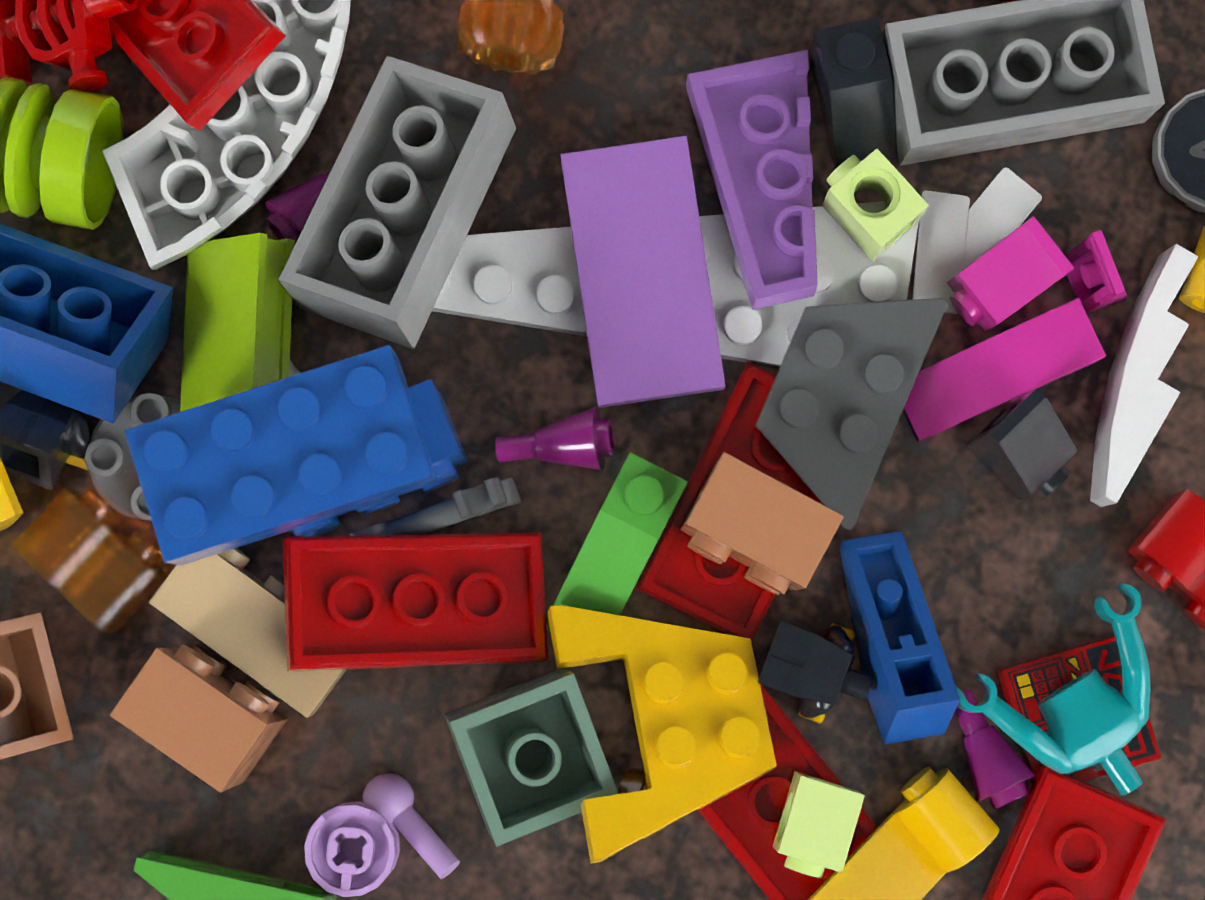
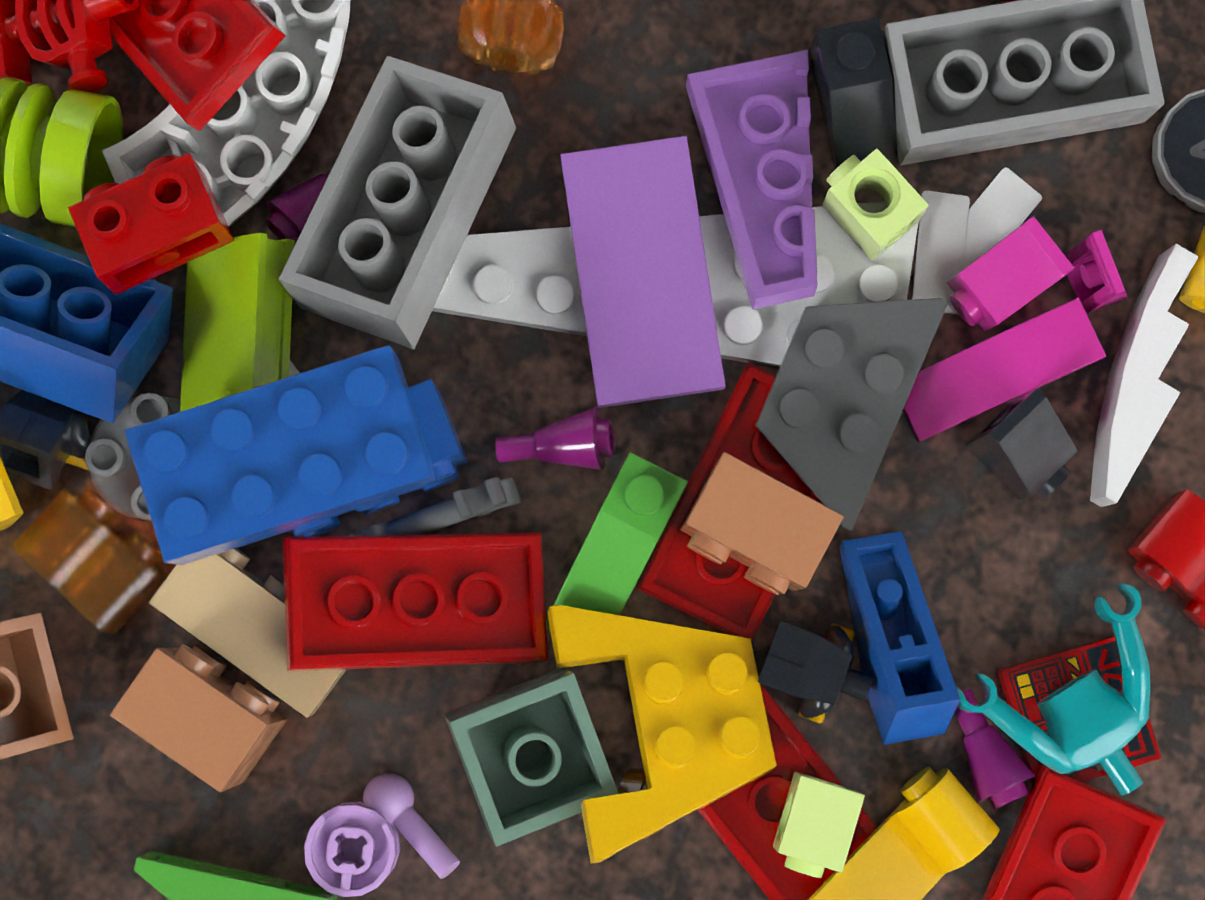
none -> red brick [67,153,235,295]

